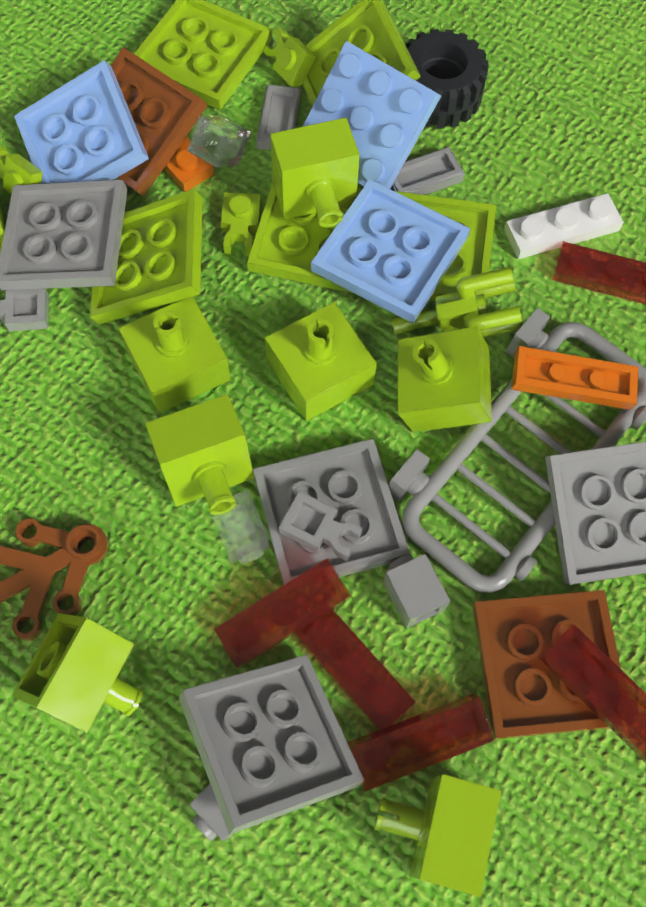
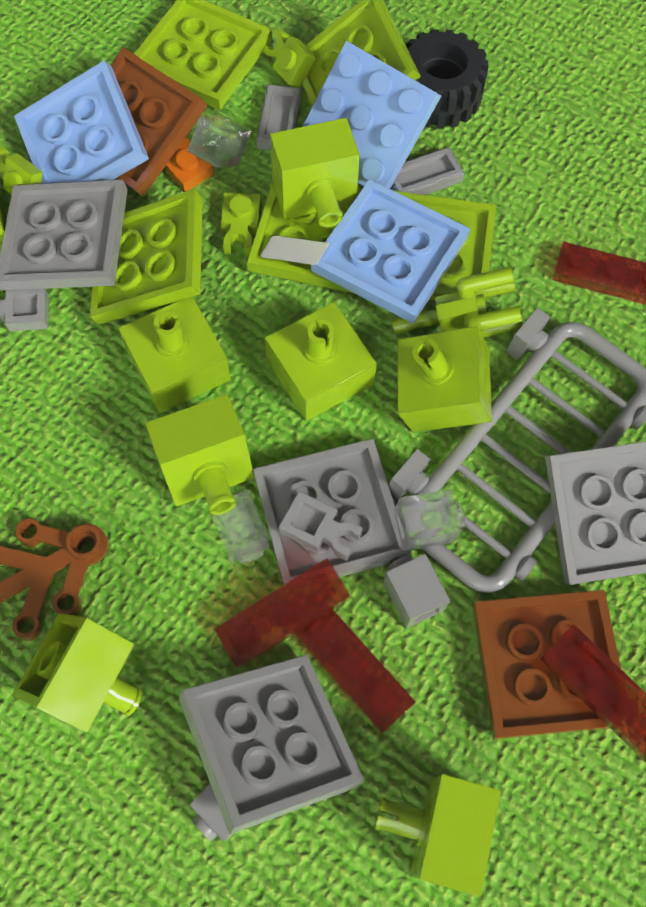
clear red plate [347,693,494,792] -> none
white plate [504,193,624,259] -> none
orange plate [511,346,639,410] -> none
none -> white sticker [261,236,329,265]
none -> clear brick [394,489,465,551]

